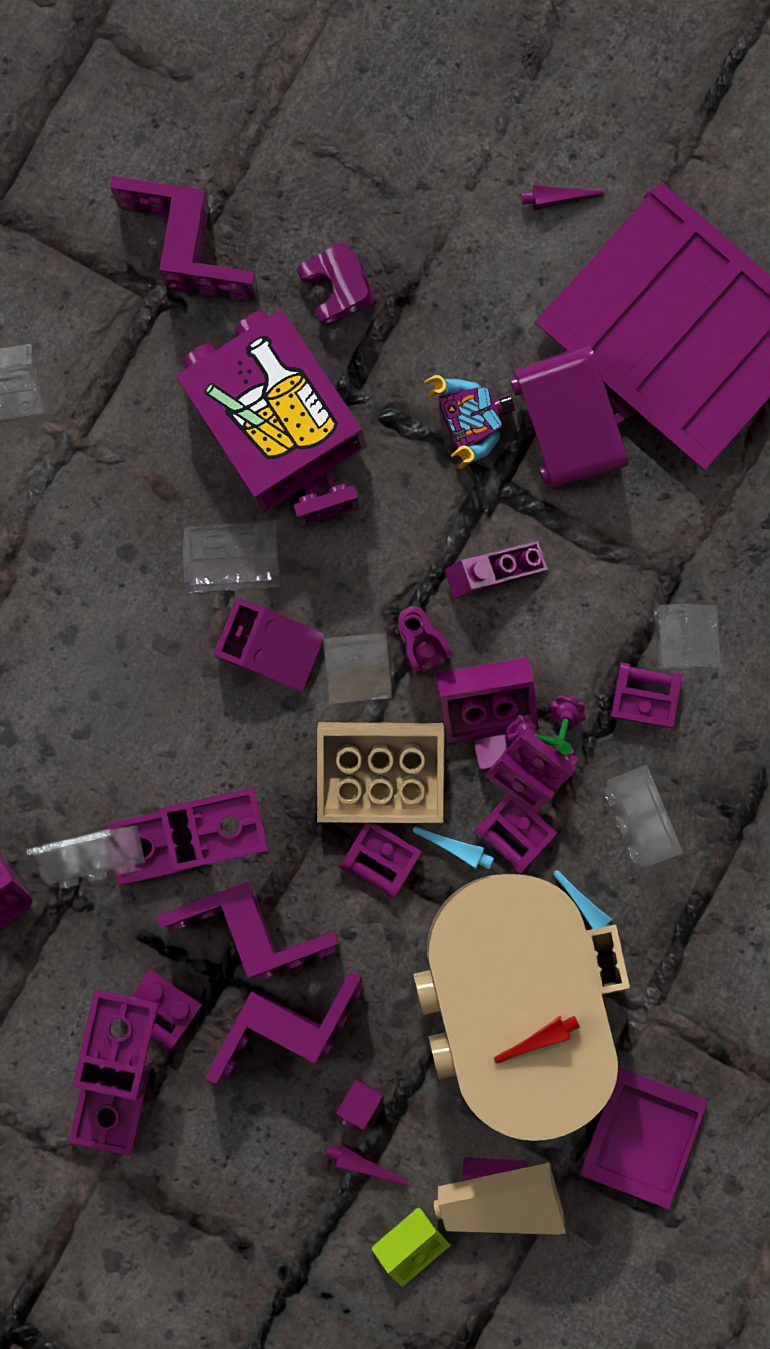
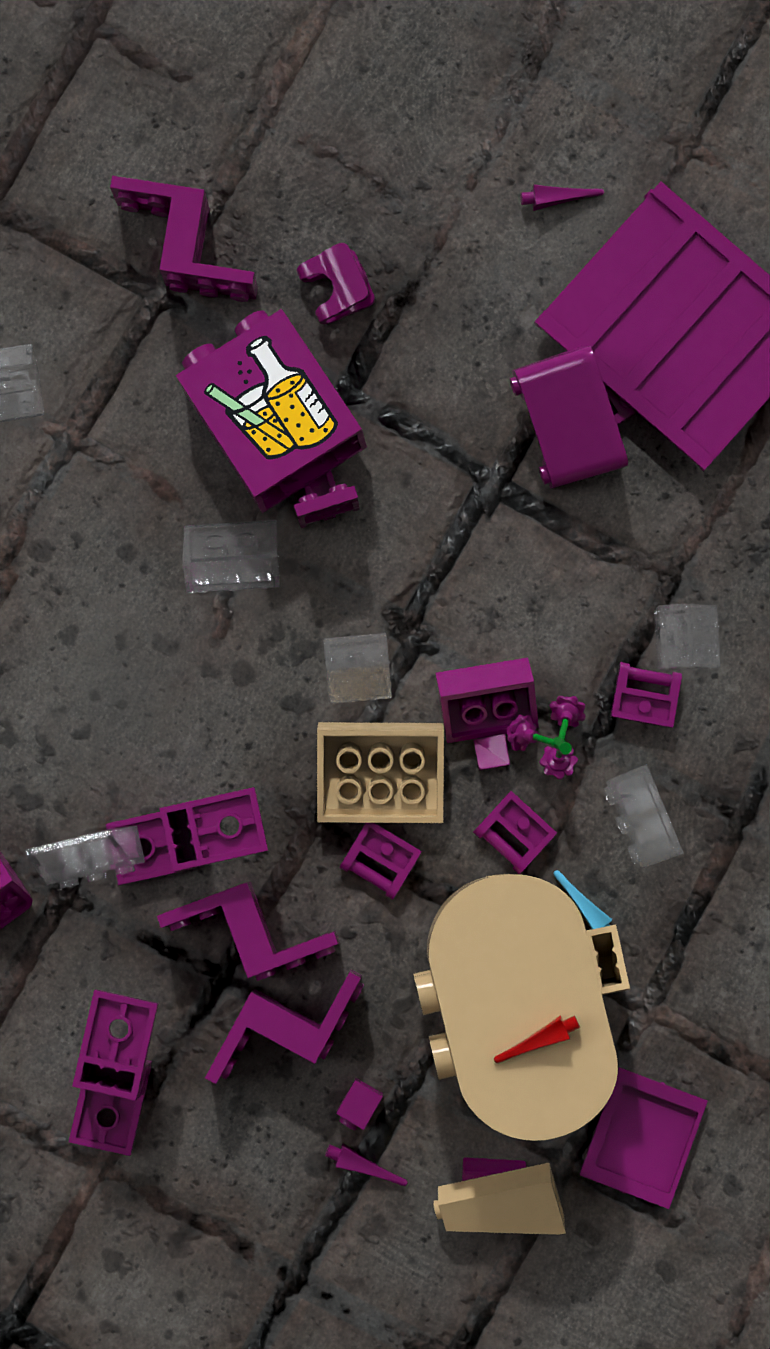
magenta plate [132,969,203,1052] -> none
magenta slope [213,597,325,692] -> none
lime panel [372,1208,451,1287] -> none
magenta piece [398,606,453,677] -> none
medium azure piece [413,826,494,870] -> none
torso [424,375,515,469] -> none
magenta slope [444,541,548,599] -> none
magenta slope [486,729,576,813] -> none

